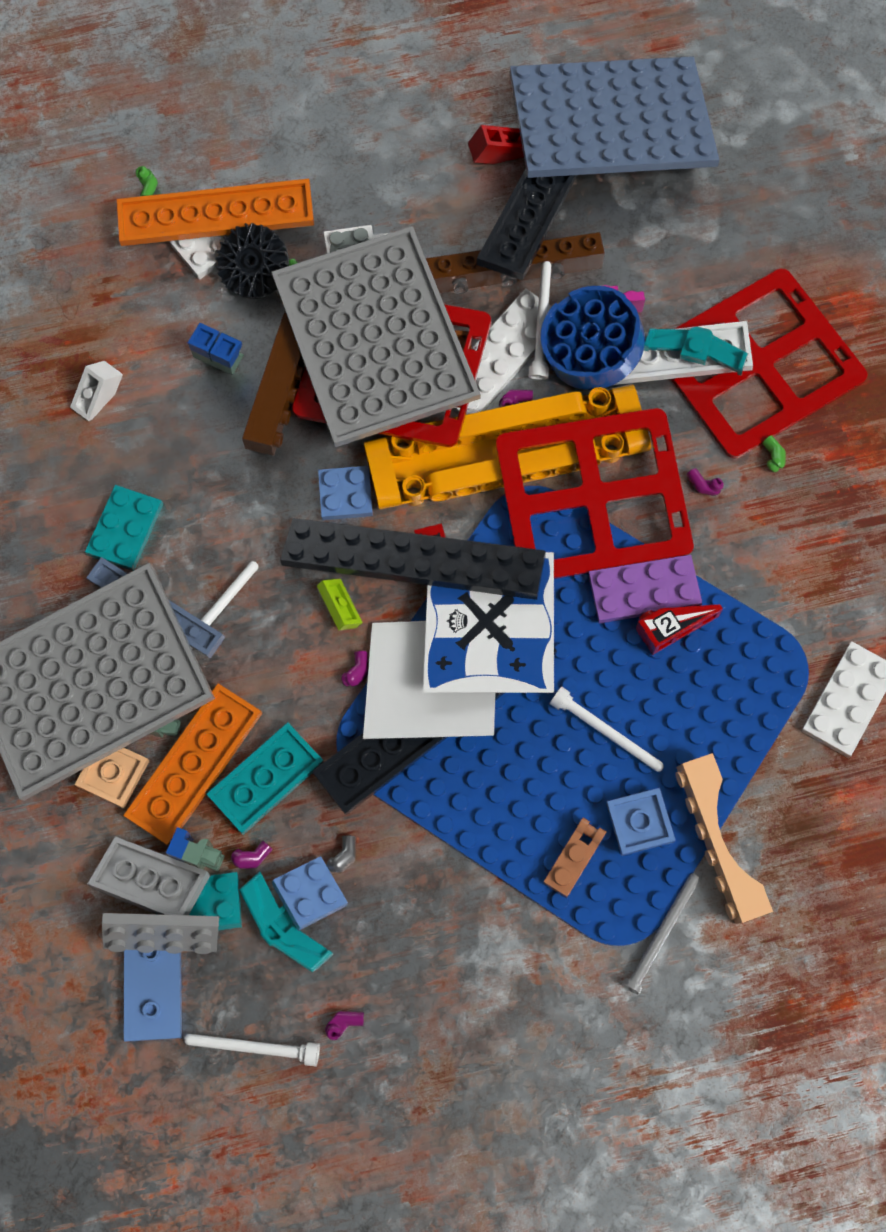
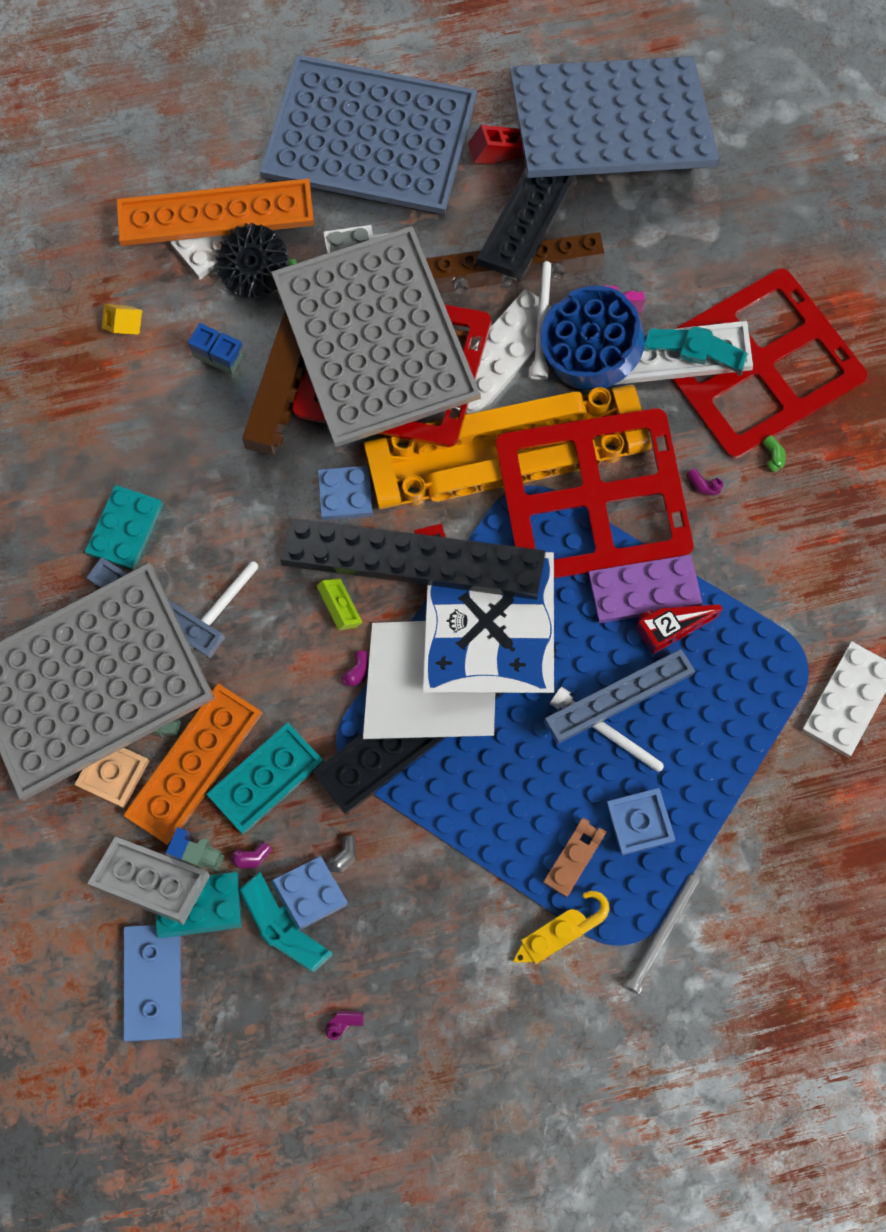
white slope [70,361,123,421] -> none
light grey plate [102,913,219,954] -> none
bright green arm [135,166,158,196] -> none
white piece [184,1034,320,1067] -> none
magenta arm [499,389,533,407] -> none
light nougat arch [676,753,773,924] -> none
none -> yellow panel [102,304,142,335]
none -> sand blue plate [260,55,477,215]
none -> yellow plate [513,891,609,964]
none -> sand blue plate [544,649,695,745]

